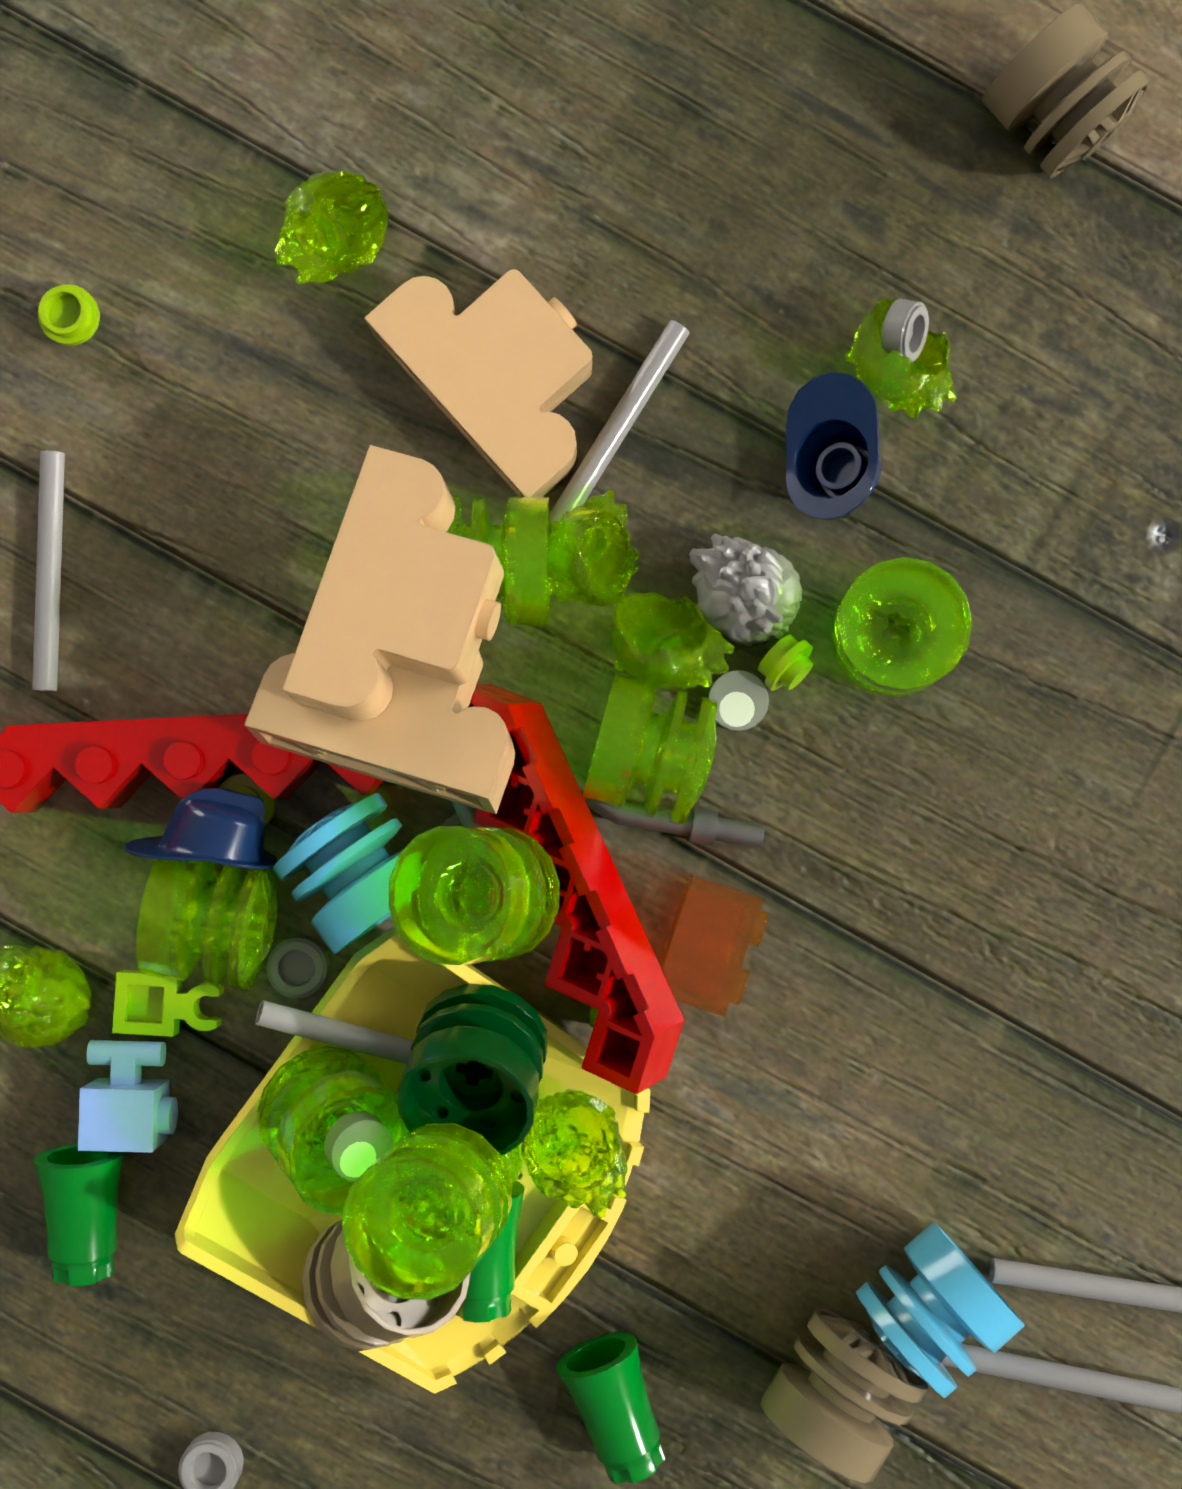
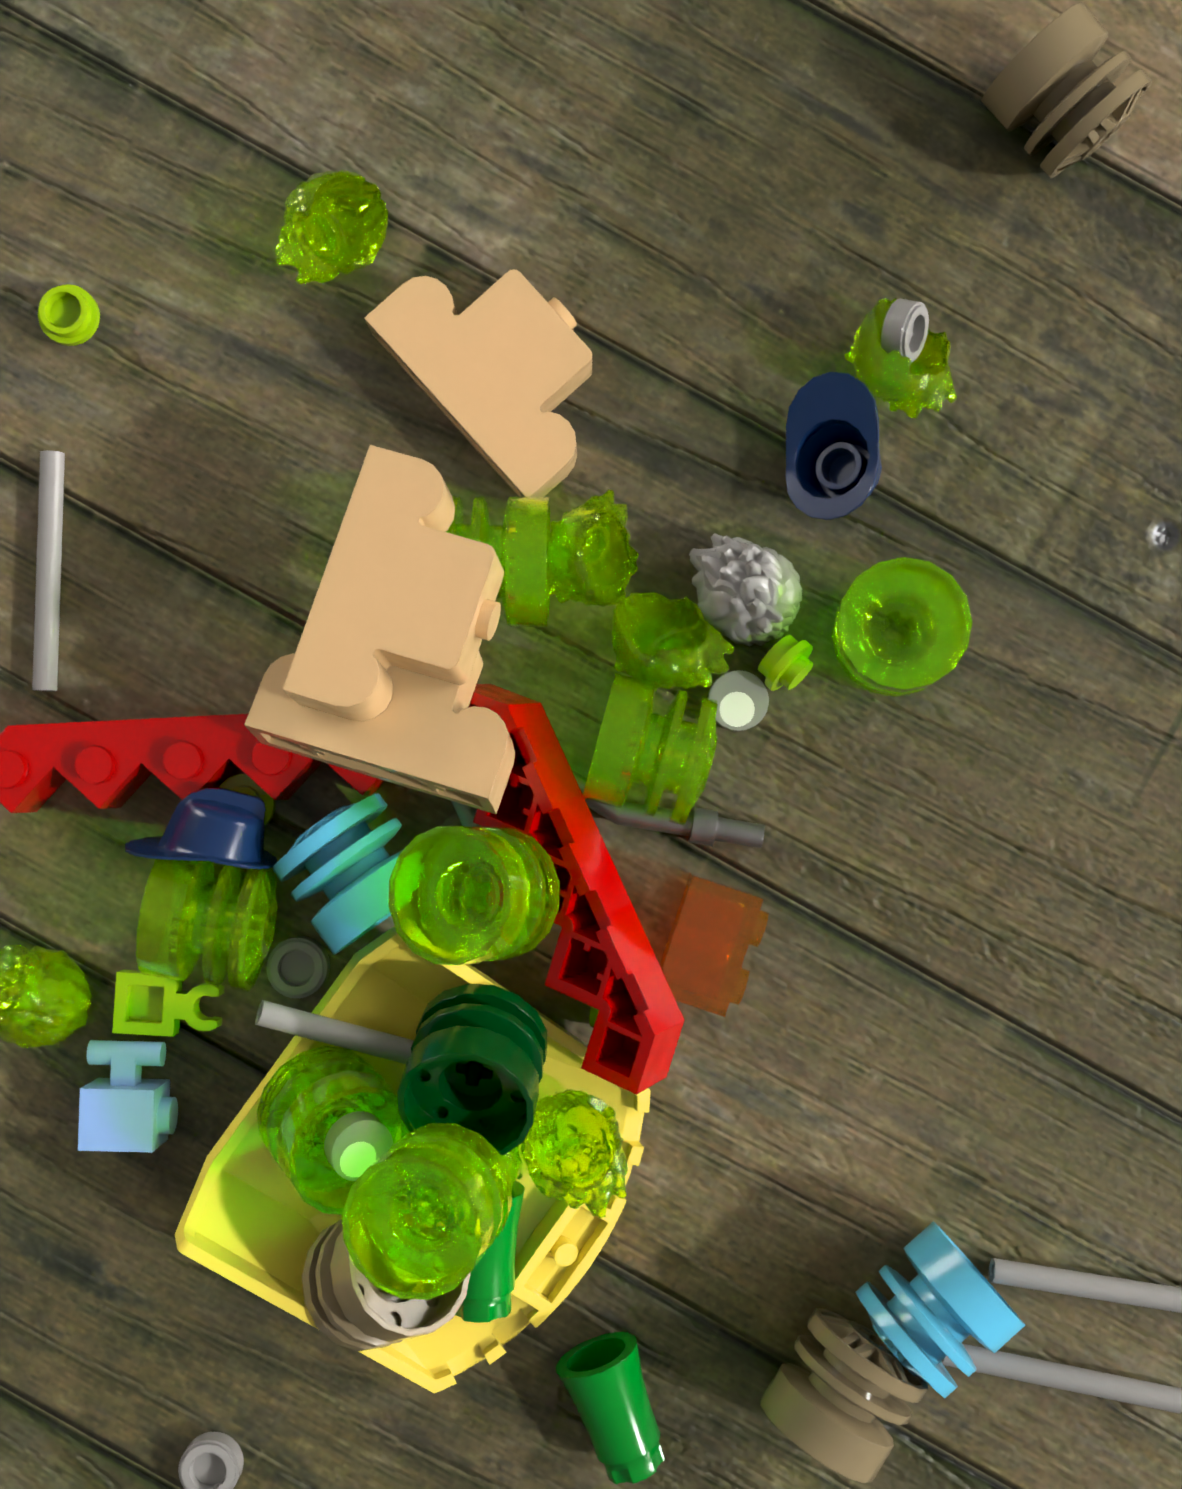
green plant [34,1143,124,1287] -> none
light grey piece [544,320,690,535] -> none

